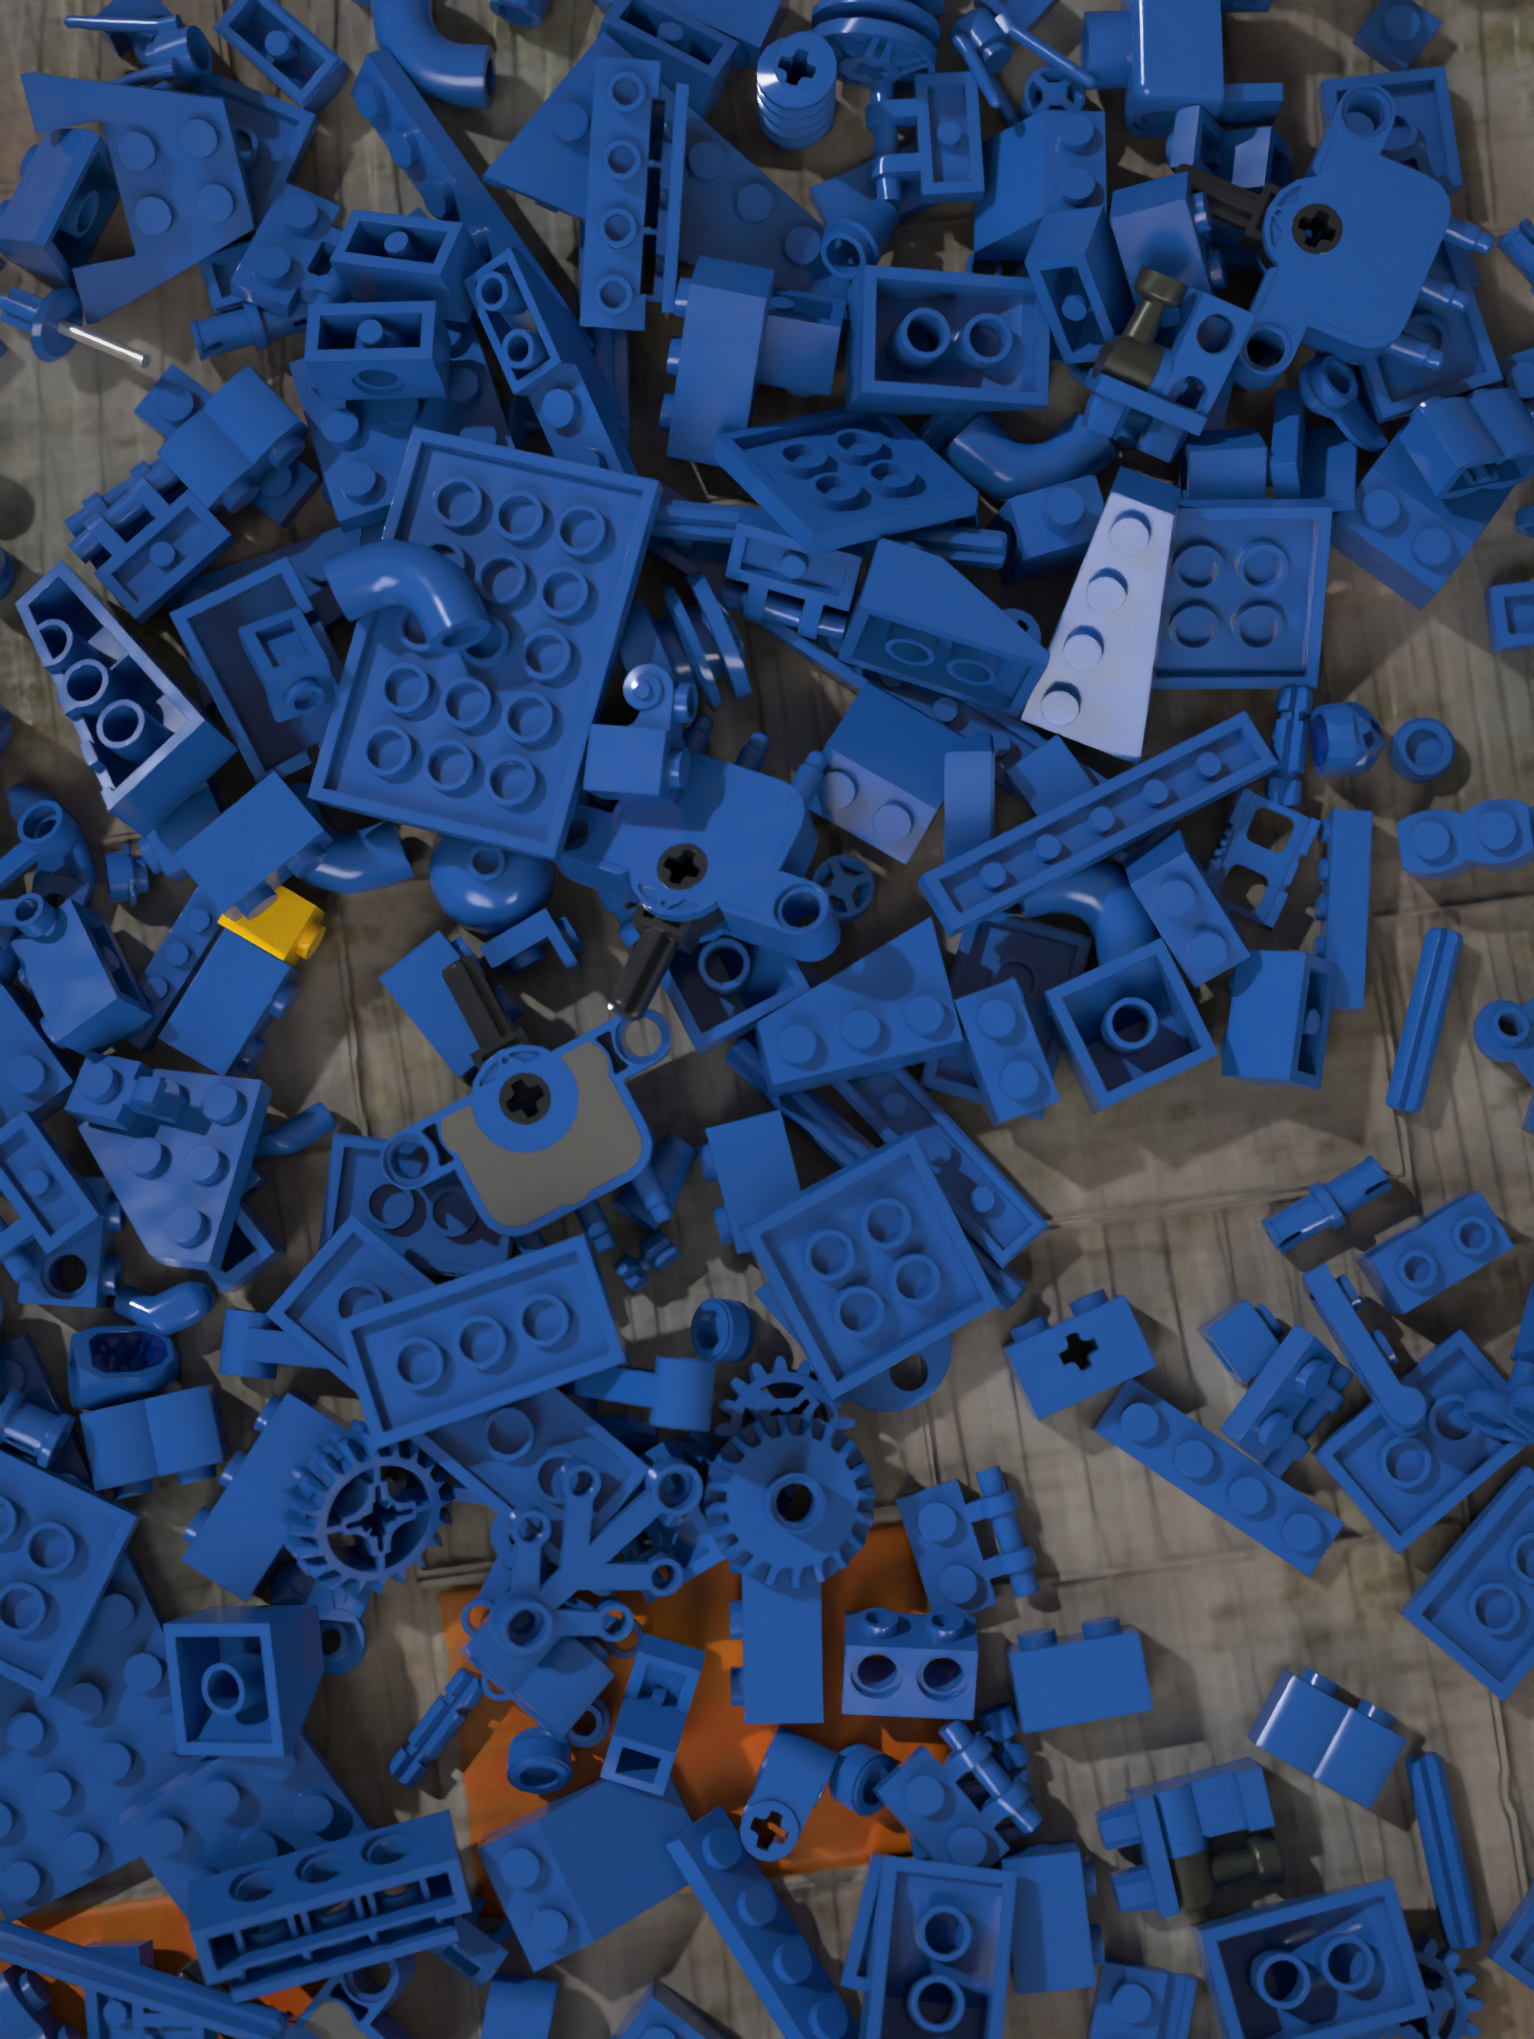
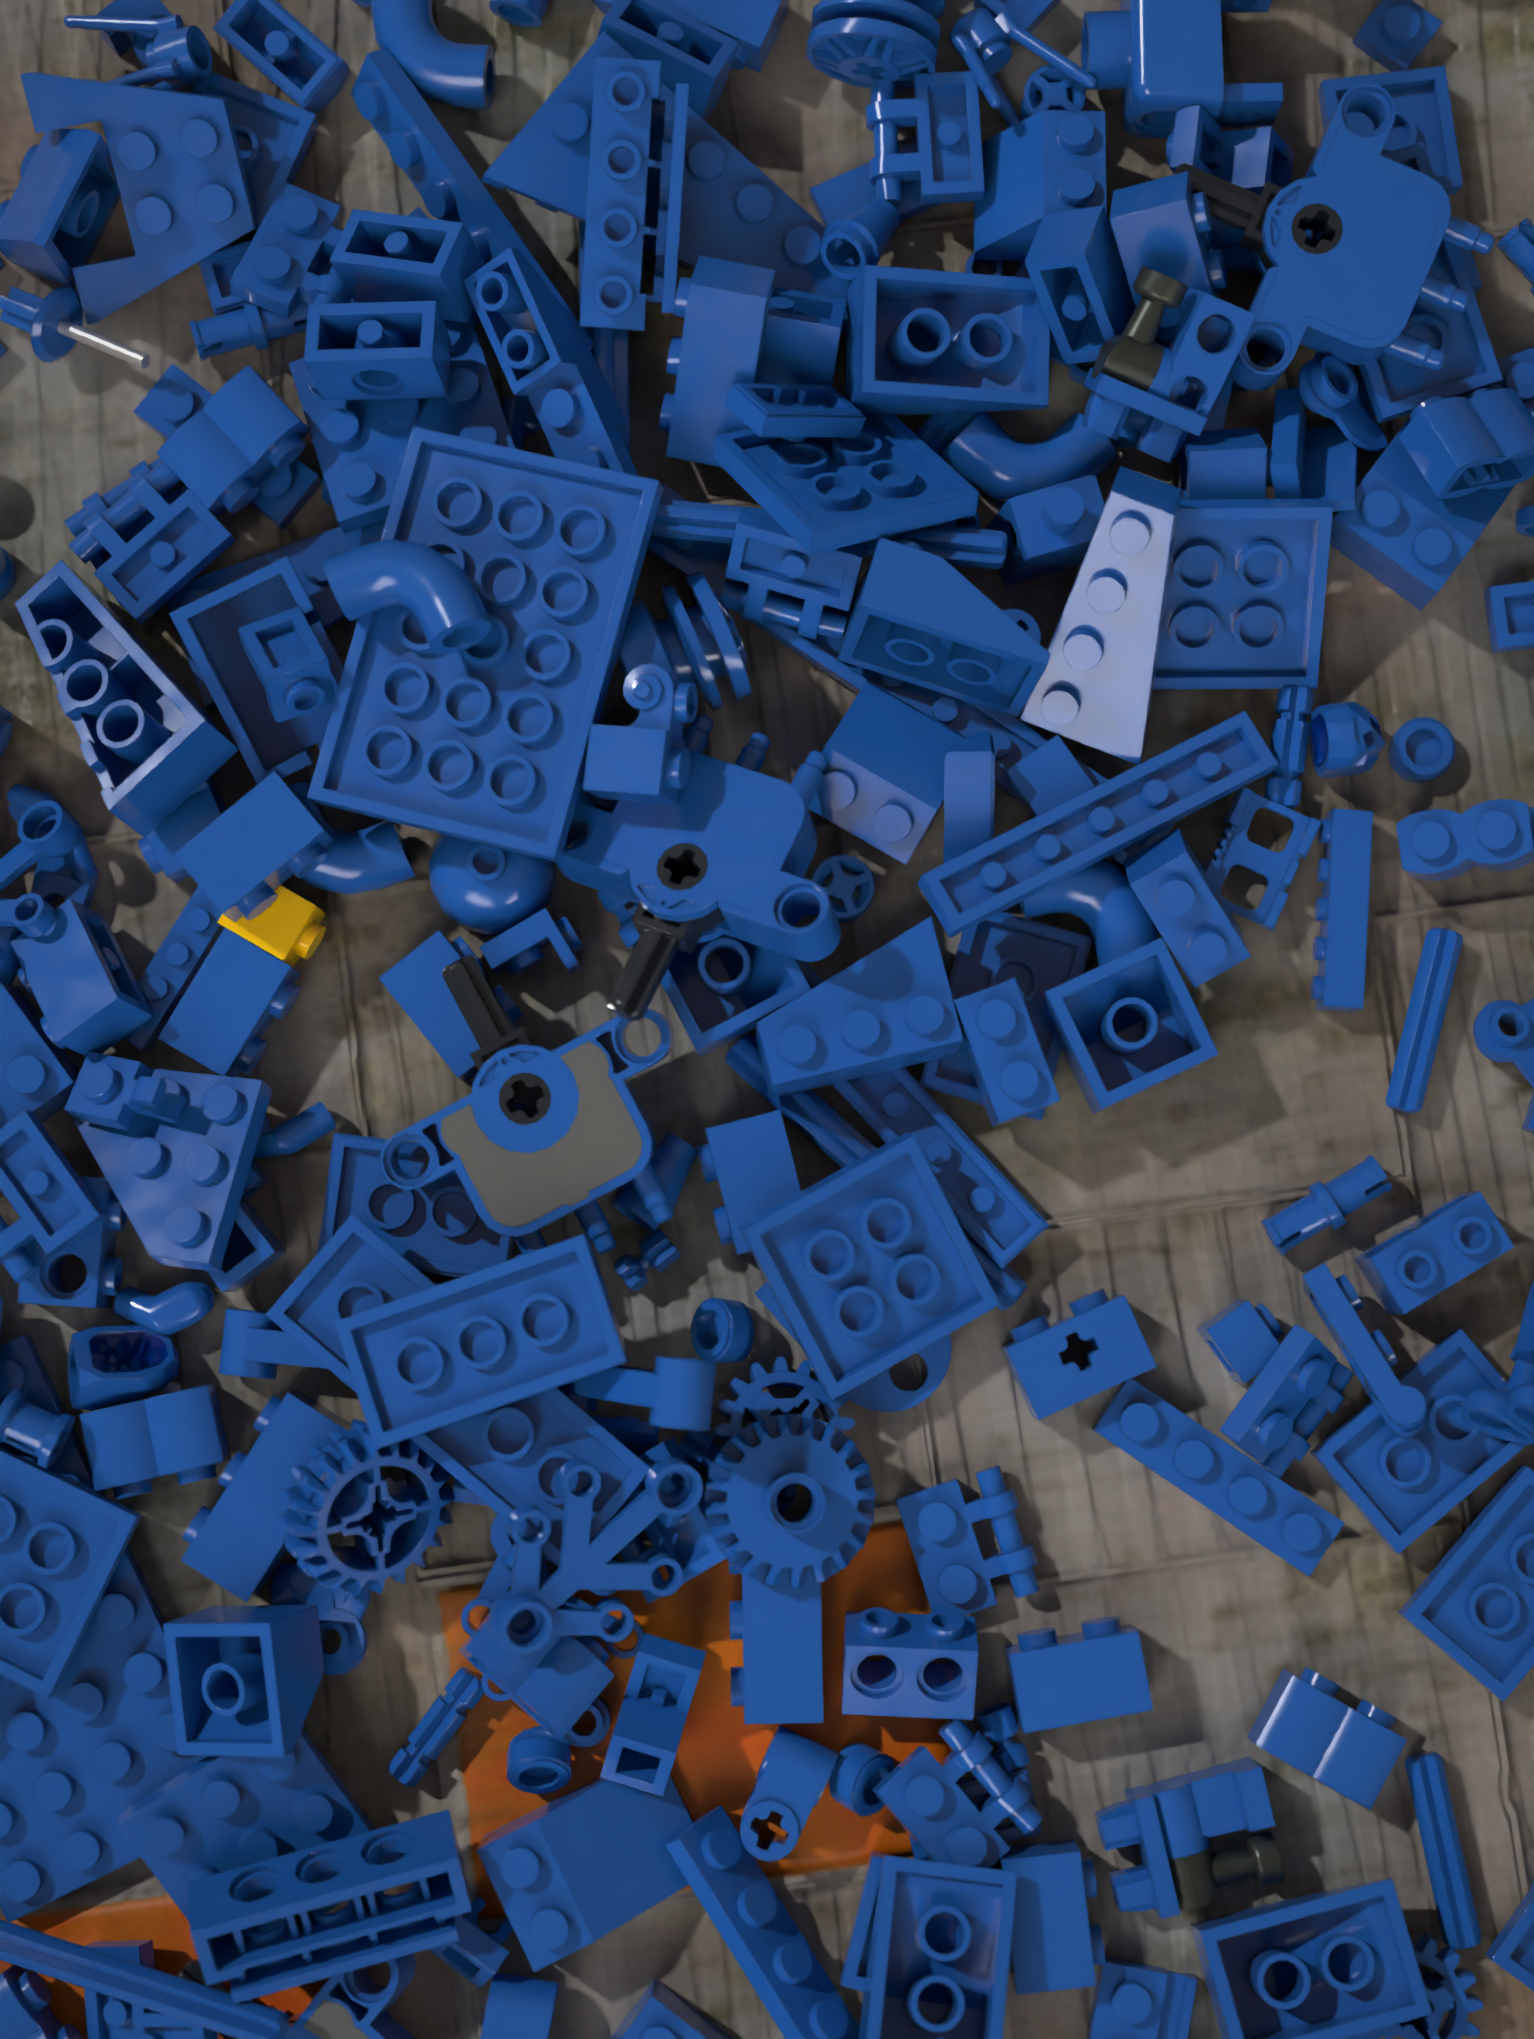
blue plate [104,844,149,906] -> none
blue piece [756,30,837,150] -> none
blue brick [1220,949,1337,1090] -> none
none -> blue plate [724,383,866,442]

